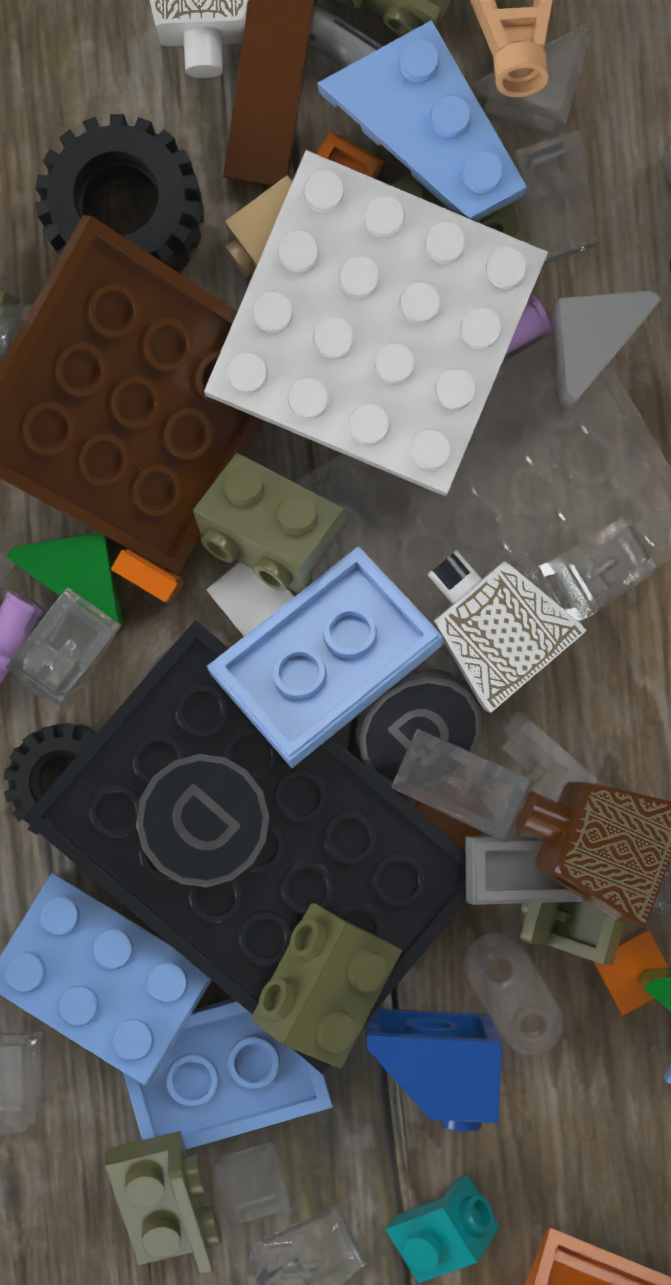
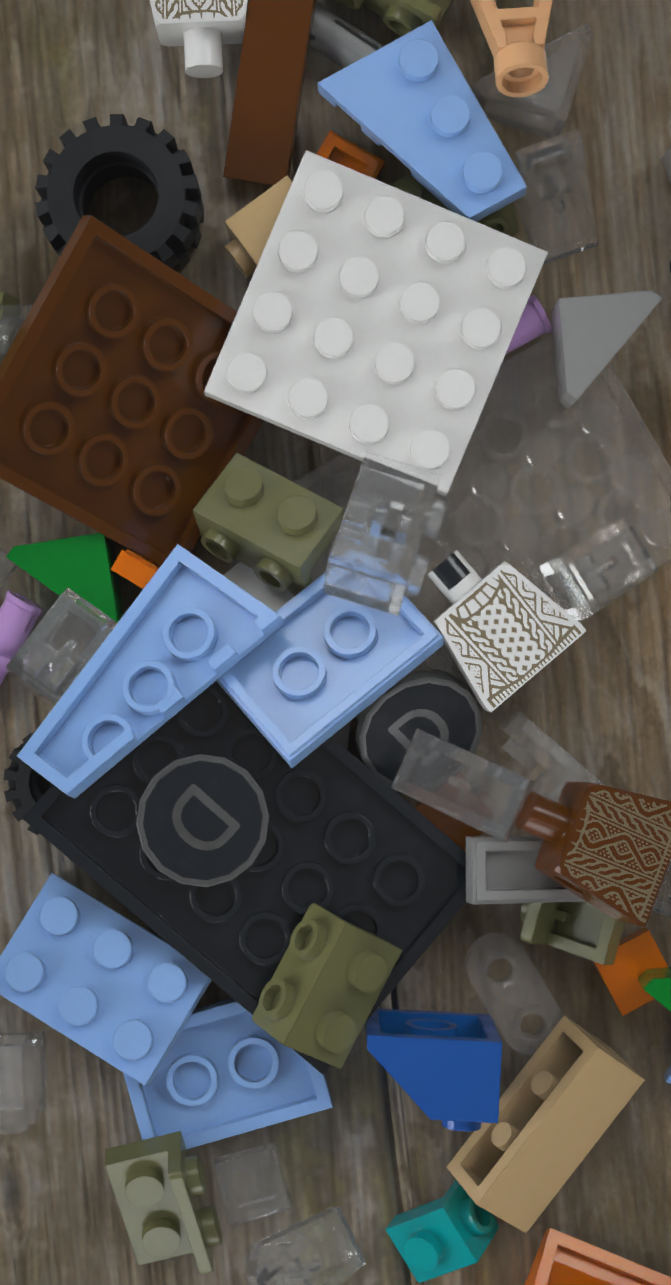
none -> light blue wing [17,544,285,799]
none -> clear brick [323,451,448,616]
none -> tan brick [447,1015,645,1233]

